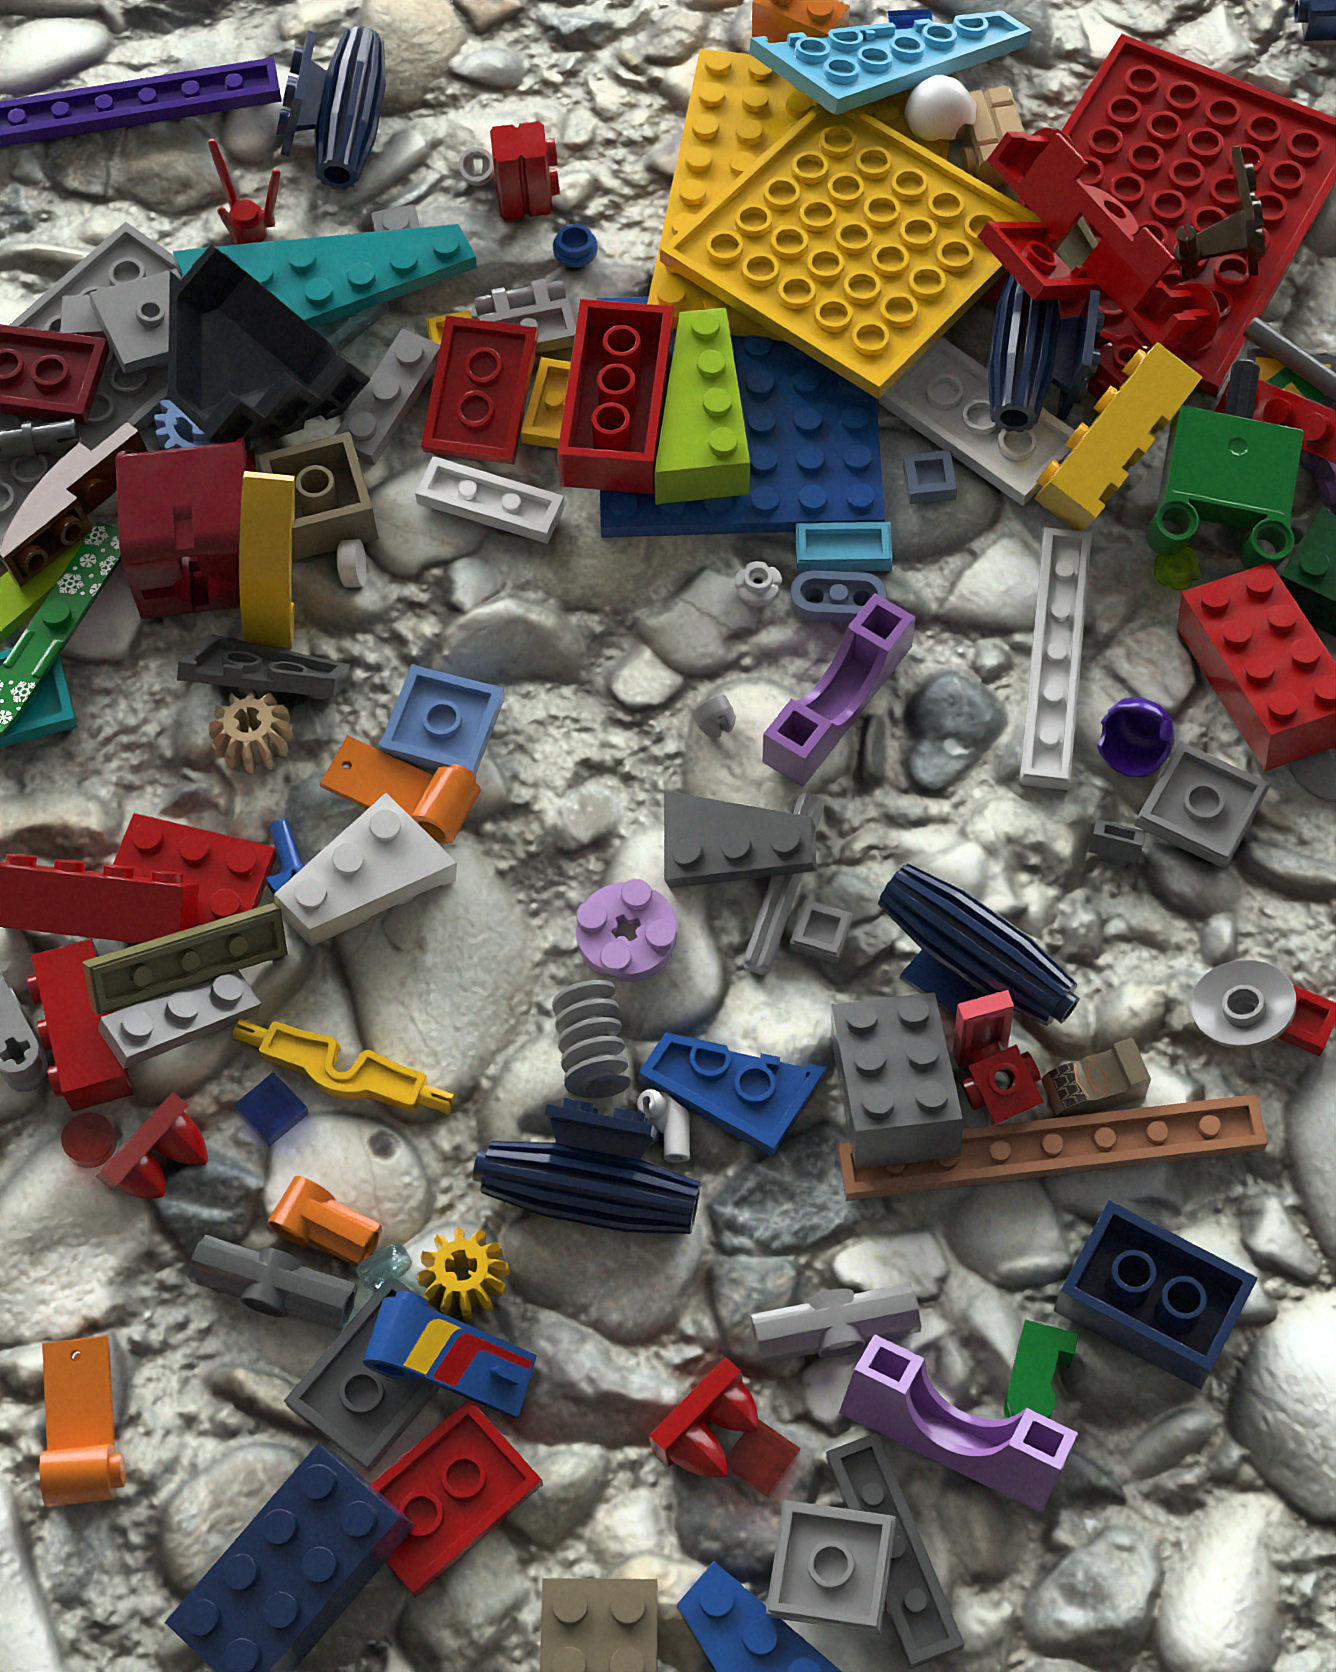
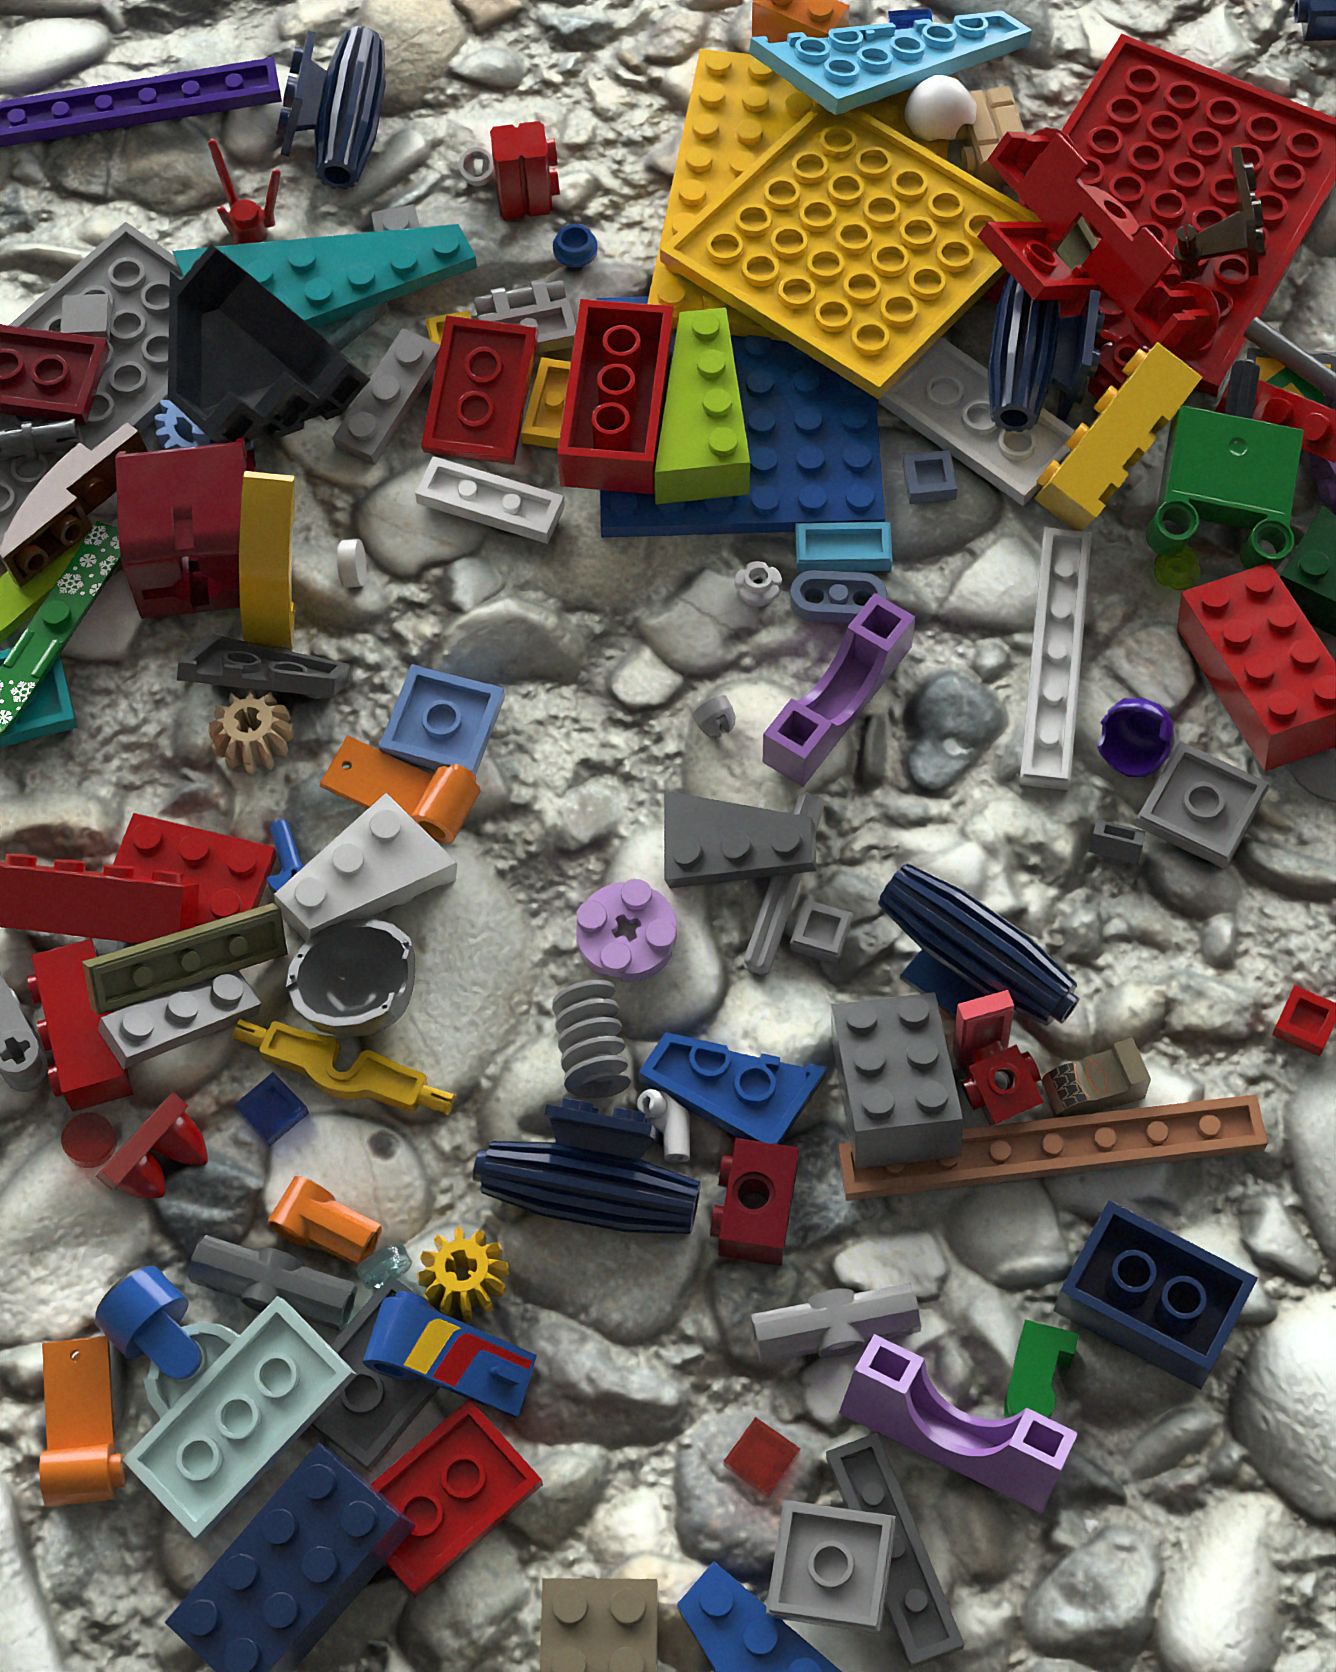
light grey plate [89,269,181,374] -> none
dark tan brick [258,432,379,561] -> none
red tile [649,1357,758,1478] -> none
light grey dish [1190,960,1297,1048] -> none
none -> light aqua plate [95,1266,357,1540]
none -> dark grey cylinder [286,918,416,1038]
none -> dark red brick [710,1138,799,1266]

